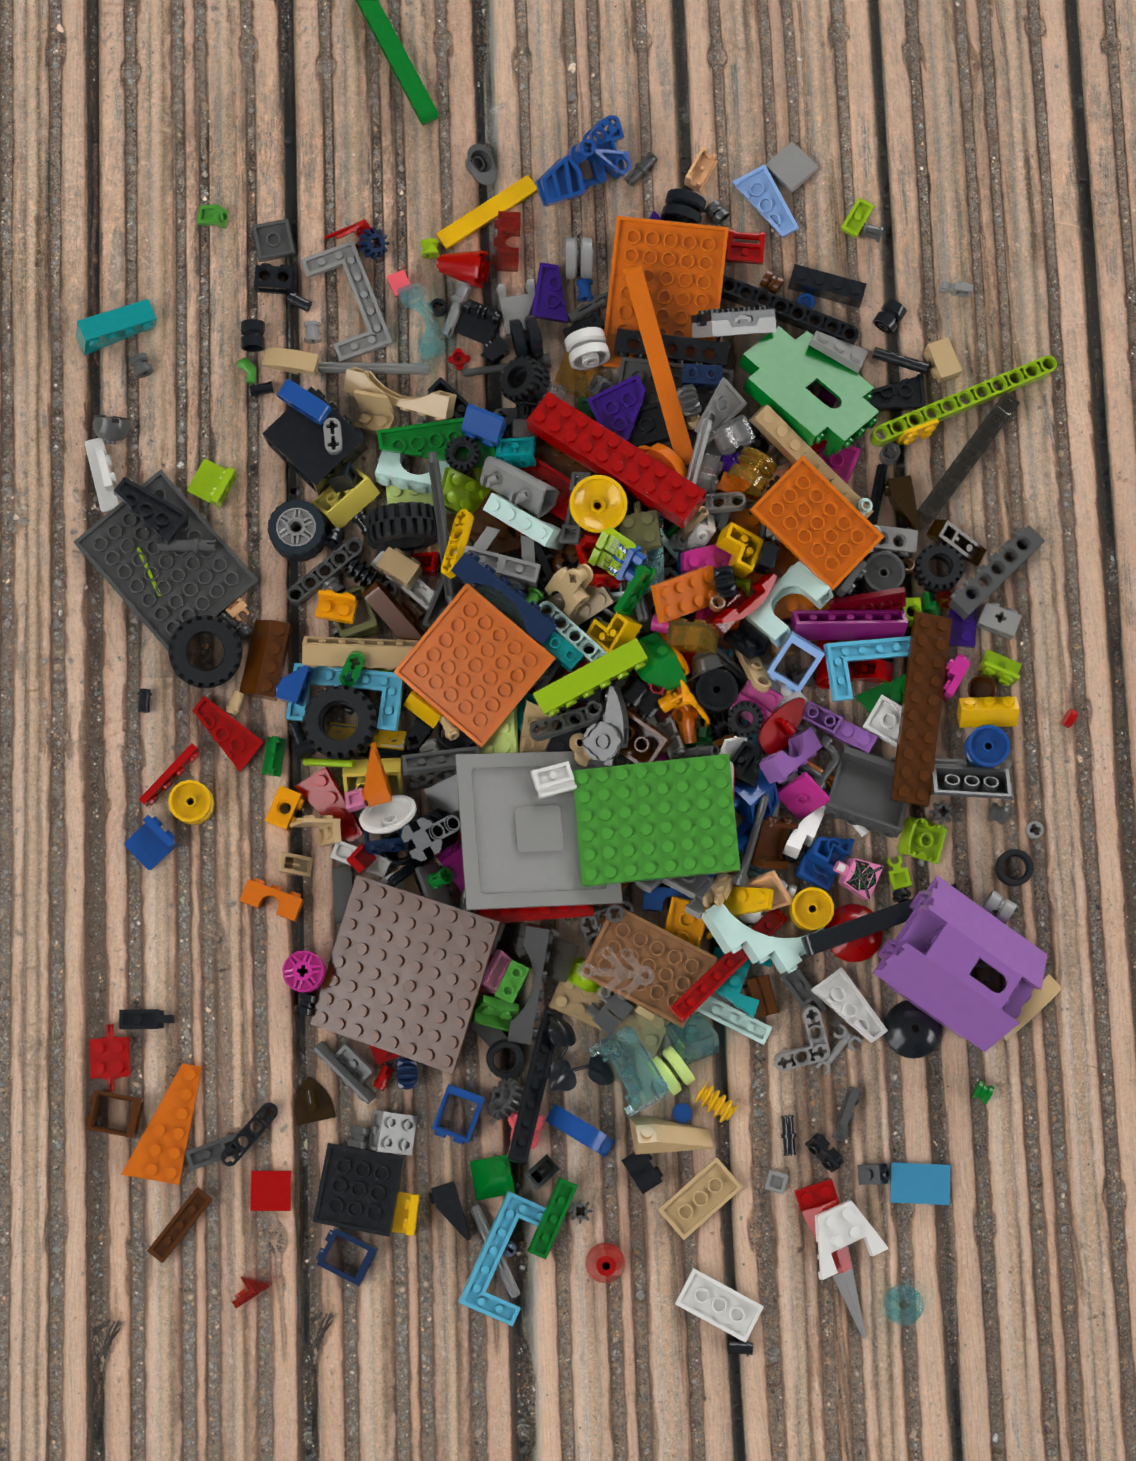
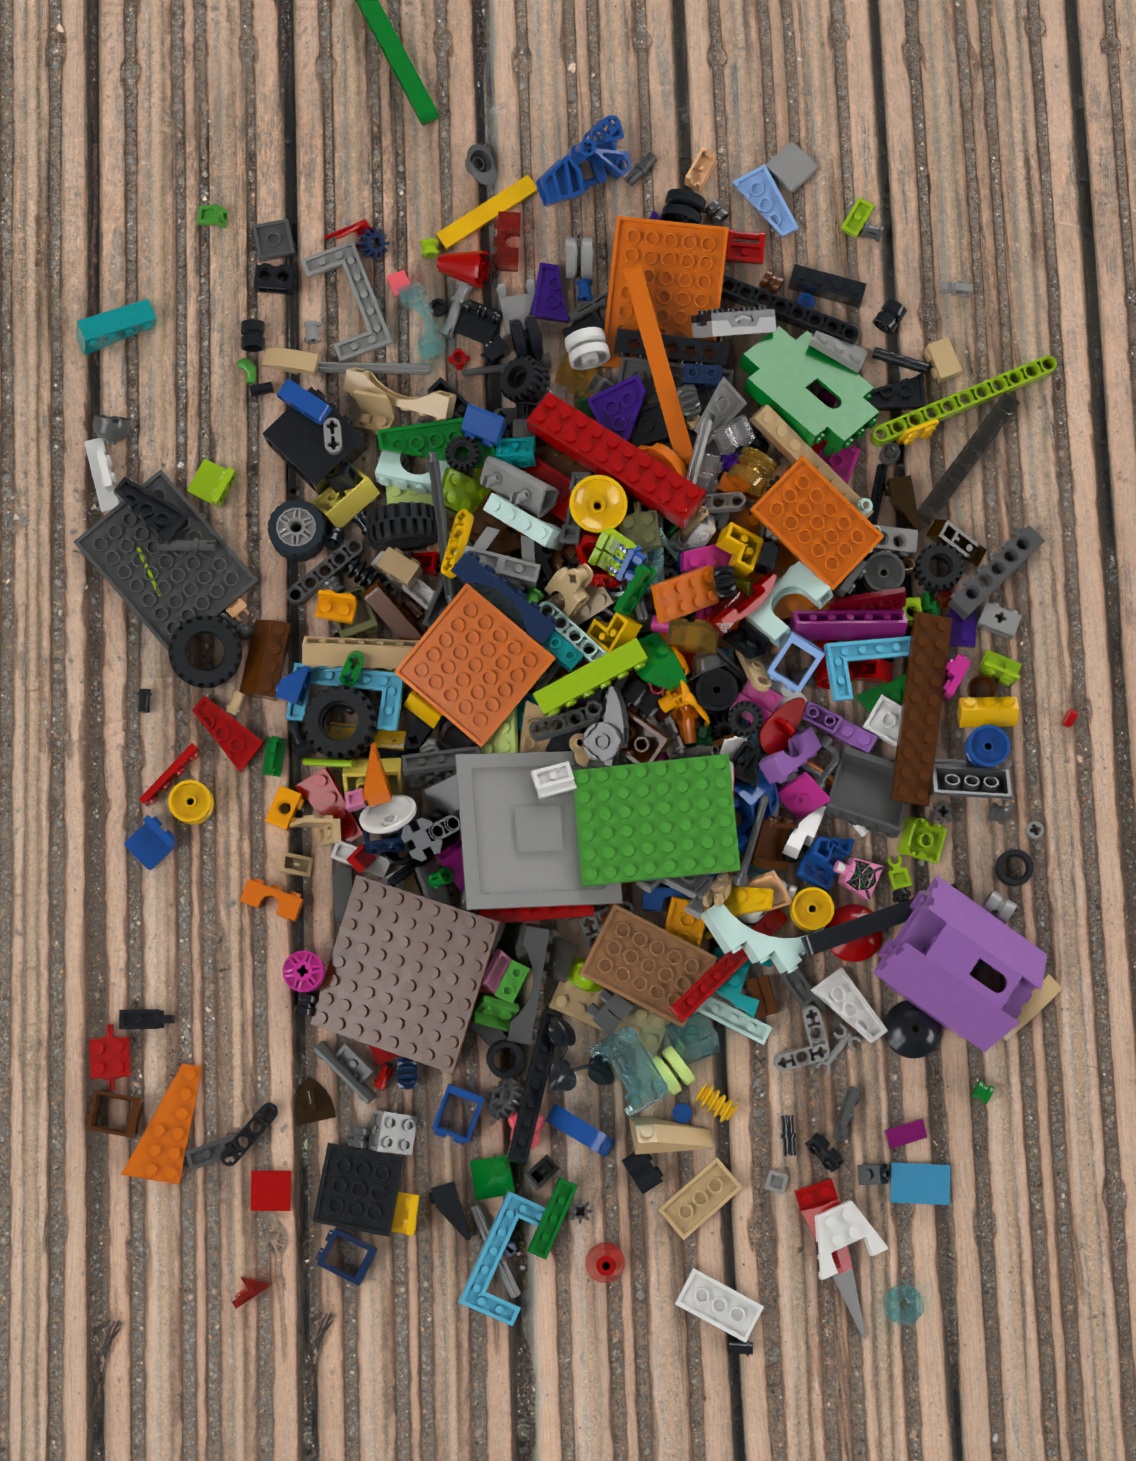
dark grey wheel [129,352,154,378] -> none
reddish brown plate [147,1187,213,1263] -> none
black pin [287,292,312,313] -> none
tan pin [439,716,460,740] -> none
clear plant [577,946,654,1000] -> none
dark grey bush [605,905,624,922] -> none
tan tile [634,1005,655,1021] -> none
medium nougat hinge [709,595,725,612] -> none
none -> magenta slope [884,1118,927,1149]

